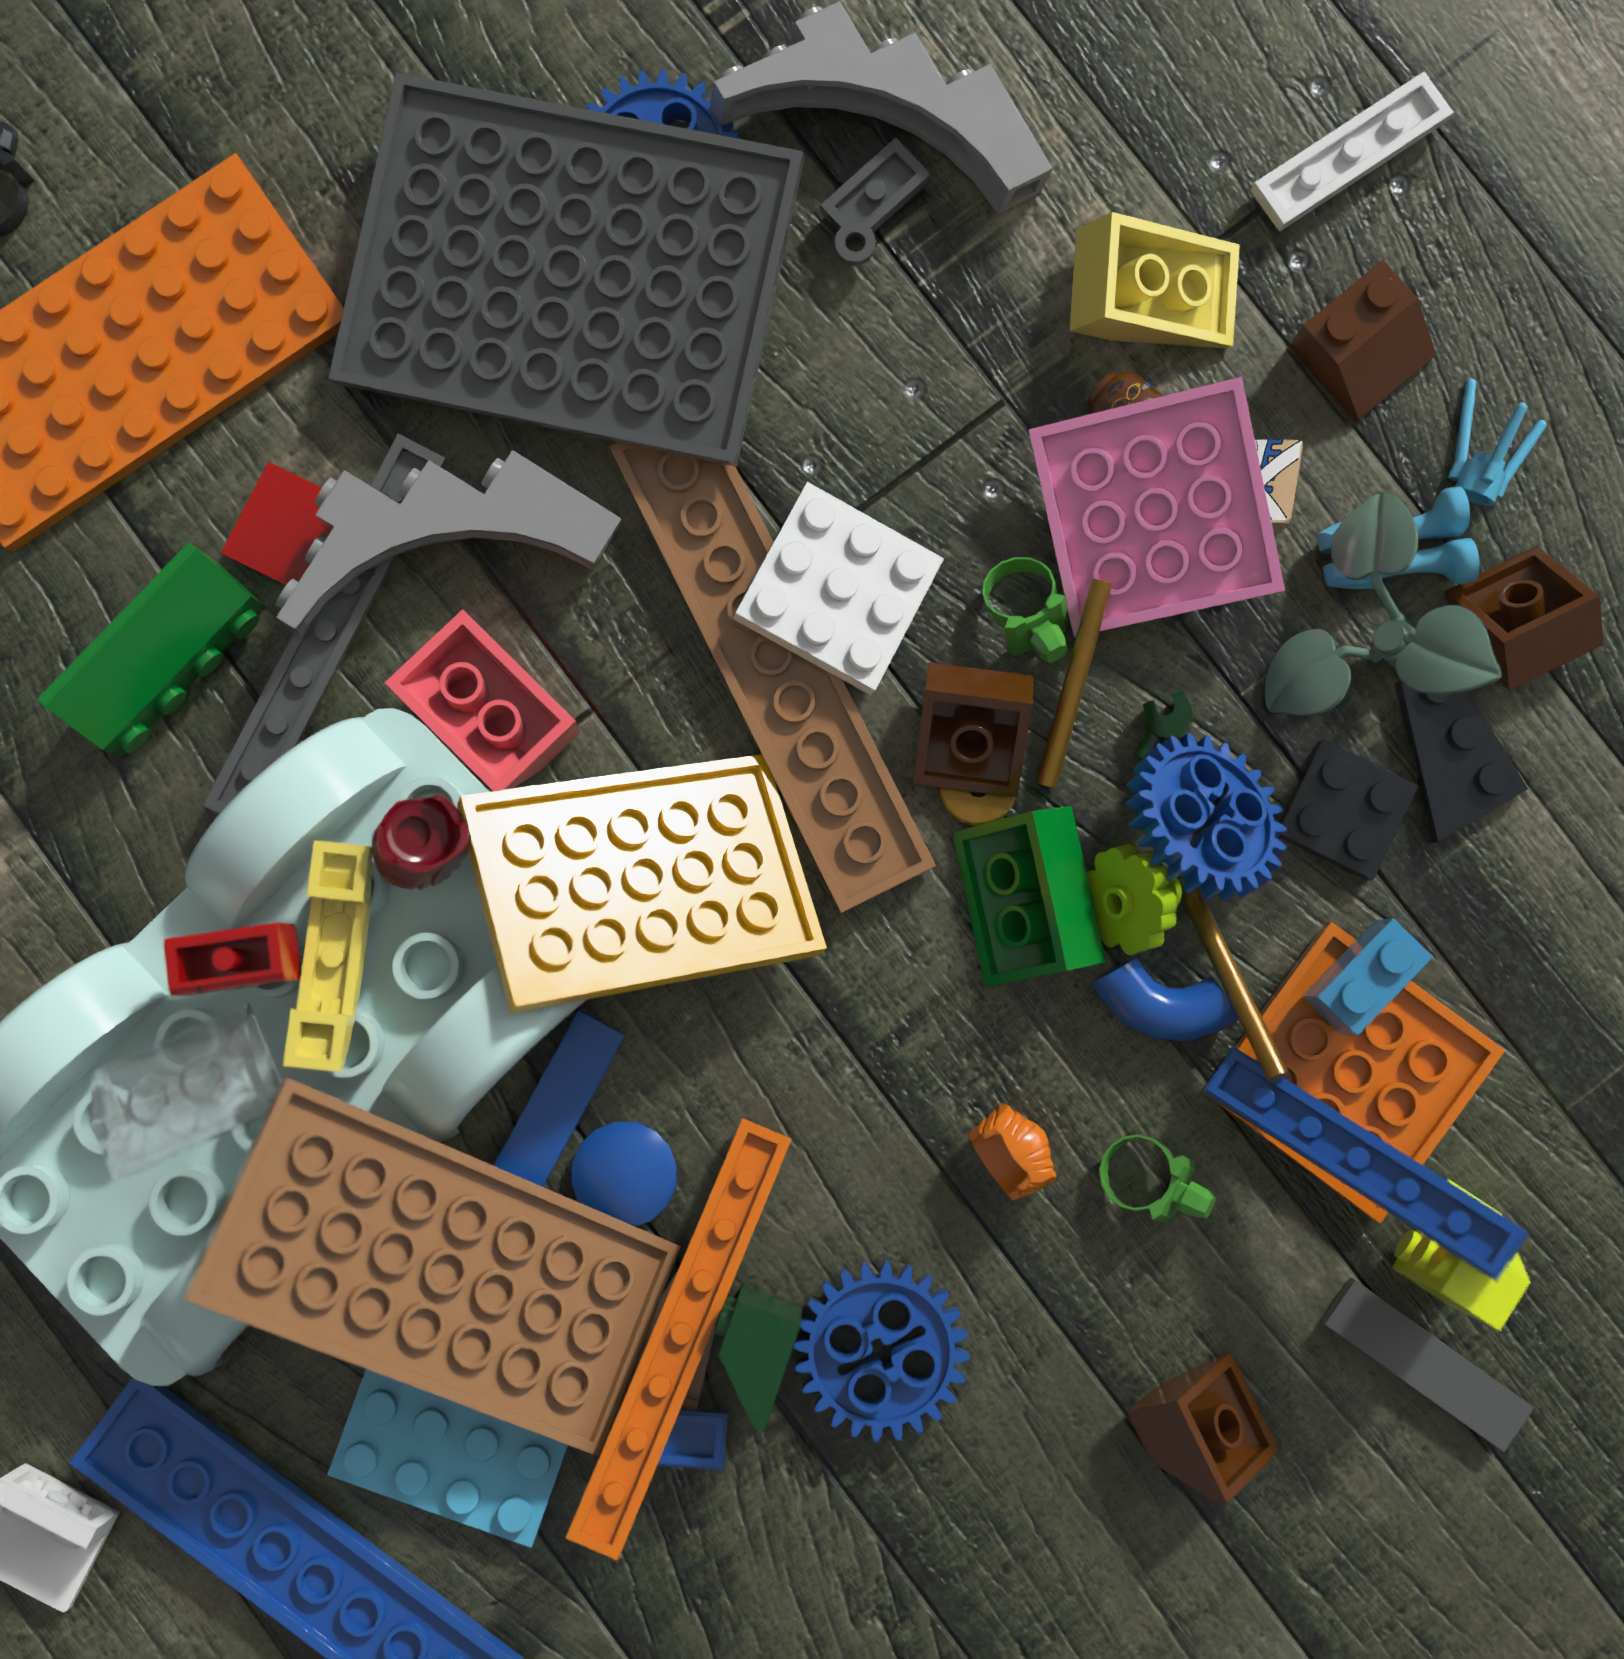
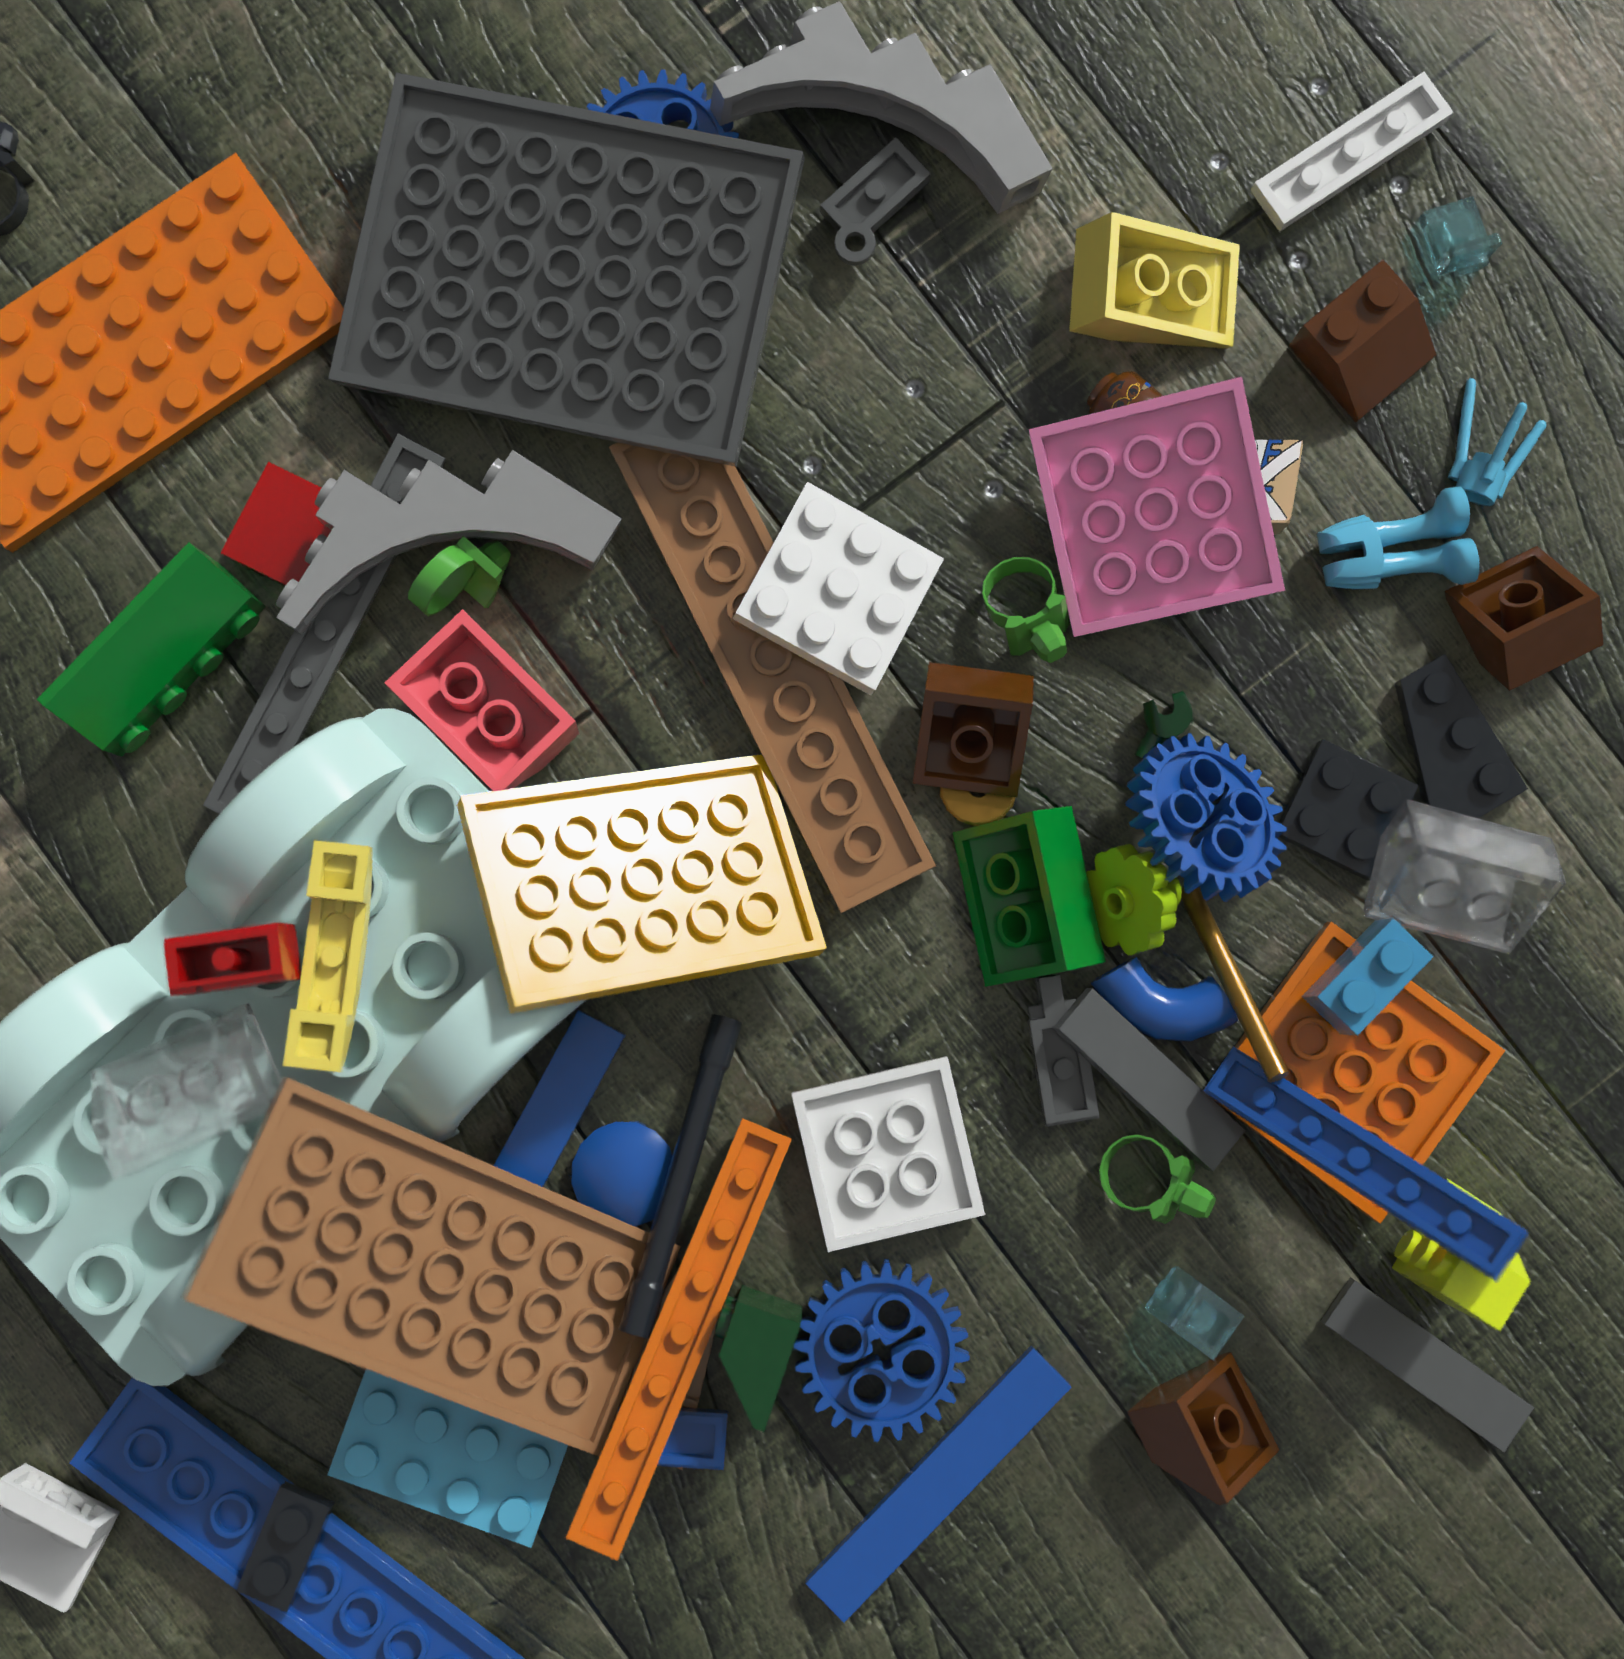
dark red hair [372,794,469,890] -> none
orange hair [967,1103,1057,1201] -> none
pearl gold bar [1036,578,1113,788] -> none
sand green plant [1265,492,1502,717] -> none
none -> black plate [236,1481,335,1612]
none -> bright green piece [408,536,511,616]
none -> black piece [618,1014,742,1339]
none -> white plate [791,1056,985,1252]
none -> blue tile [805,1345,1072,1623]
none -> dark grey hinge [1027,974,1099,1127]
none -> dark grey tile [1053,988,1246,1171]
none -> clear light blue bracket [1145,1266,1245,1360]
none -> clear slope [1364,799,1567,954]
none -> clear light blue bracket [1418,196,1502,276]

